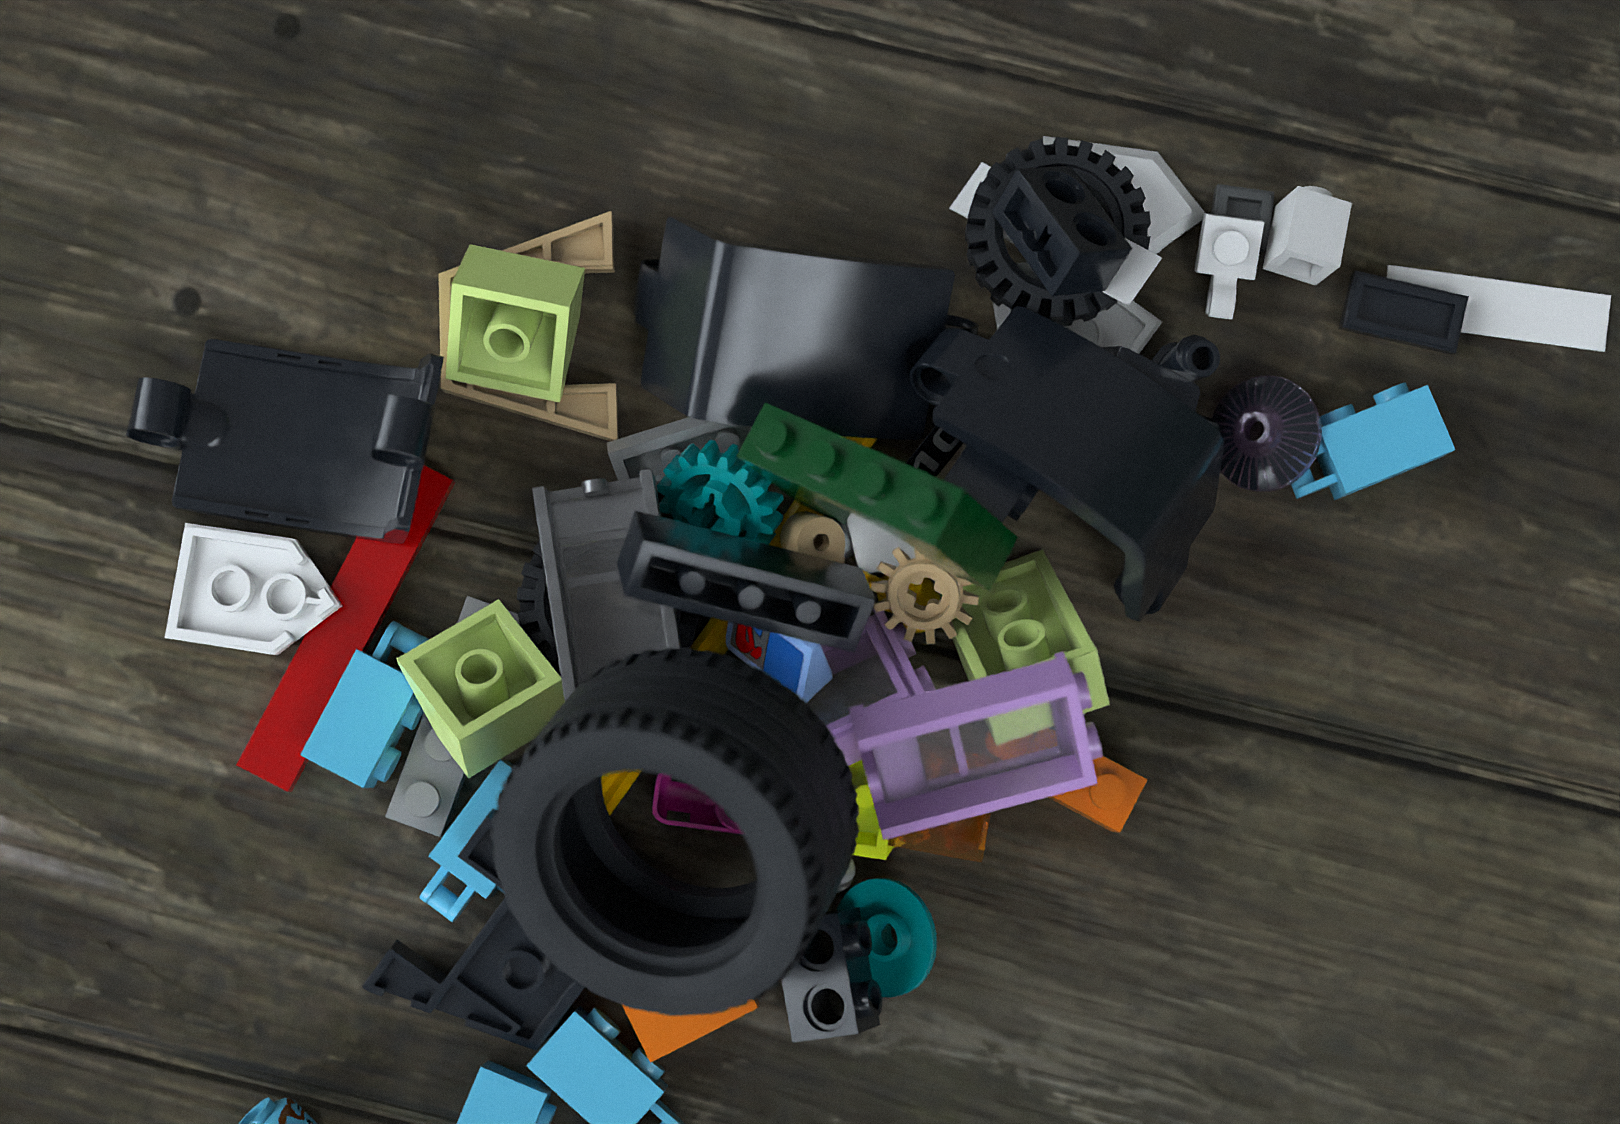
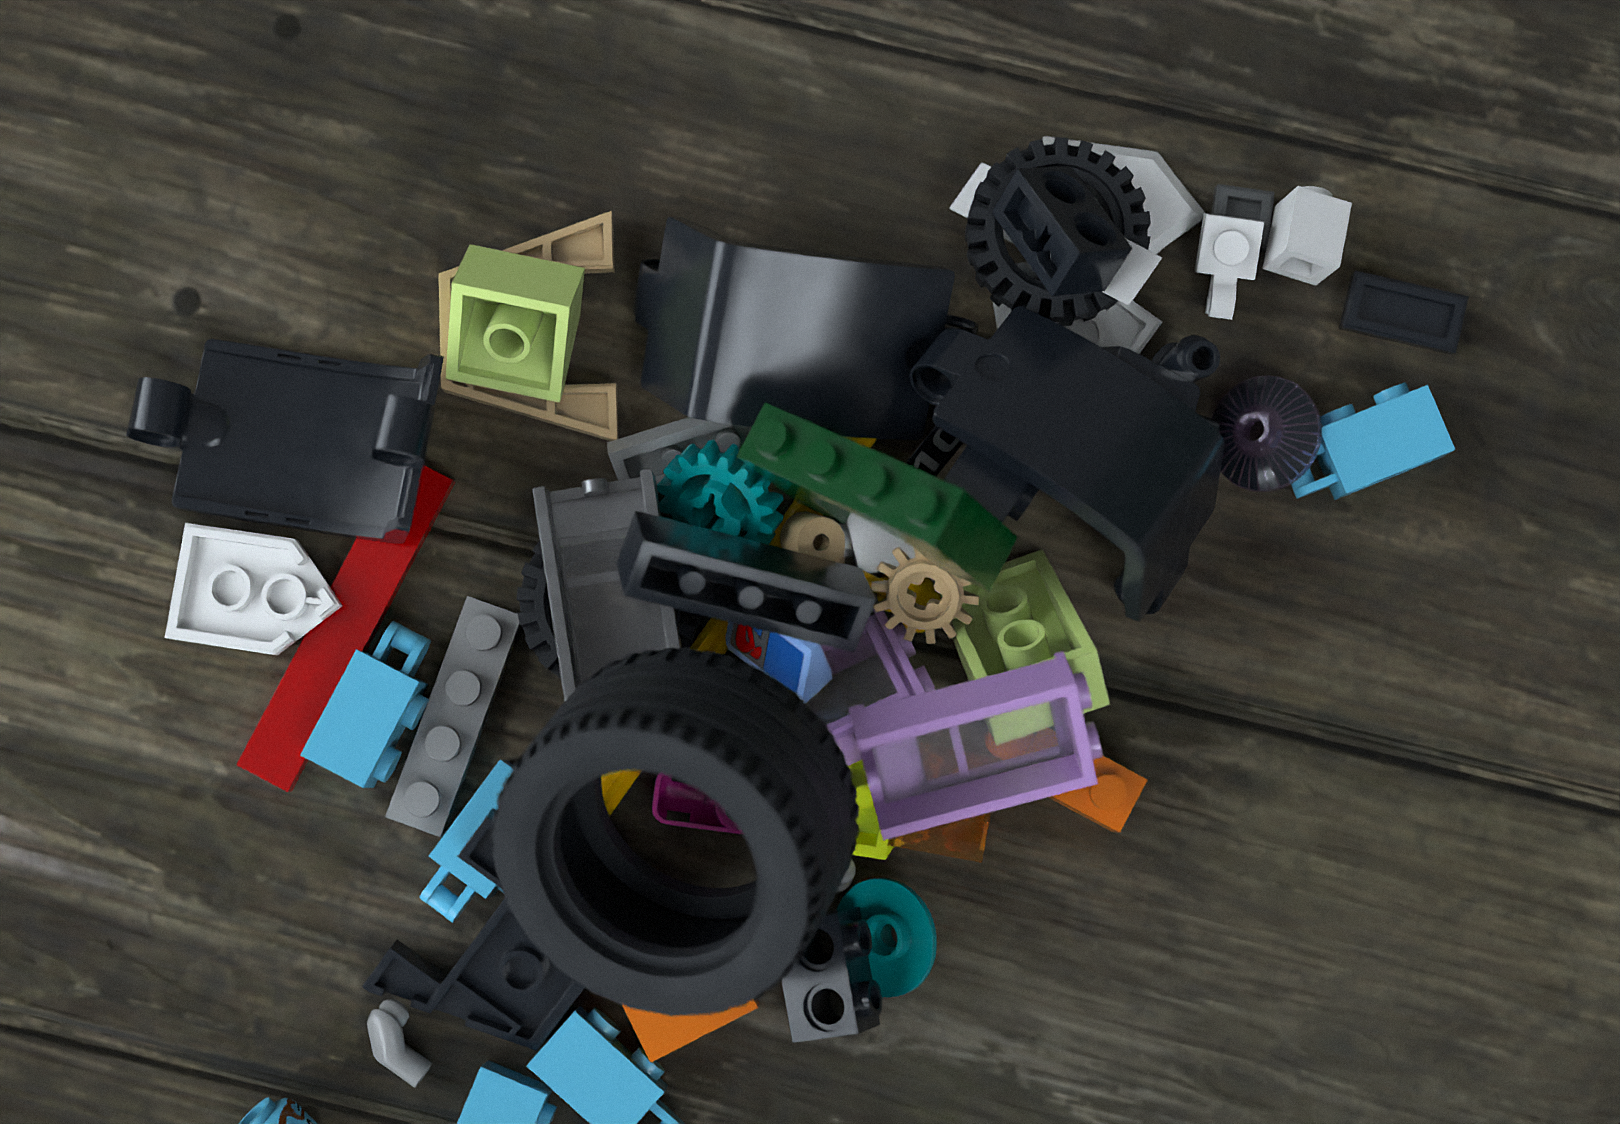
yellowish green slope [397,599,565,778] -> none
white sticker [1387,265,1611,352] -> none
none -> light grey arm [367,999,433,1088]

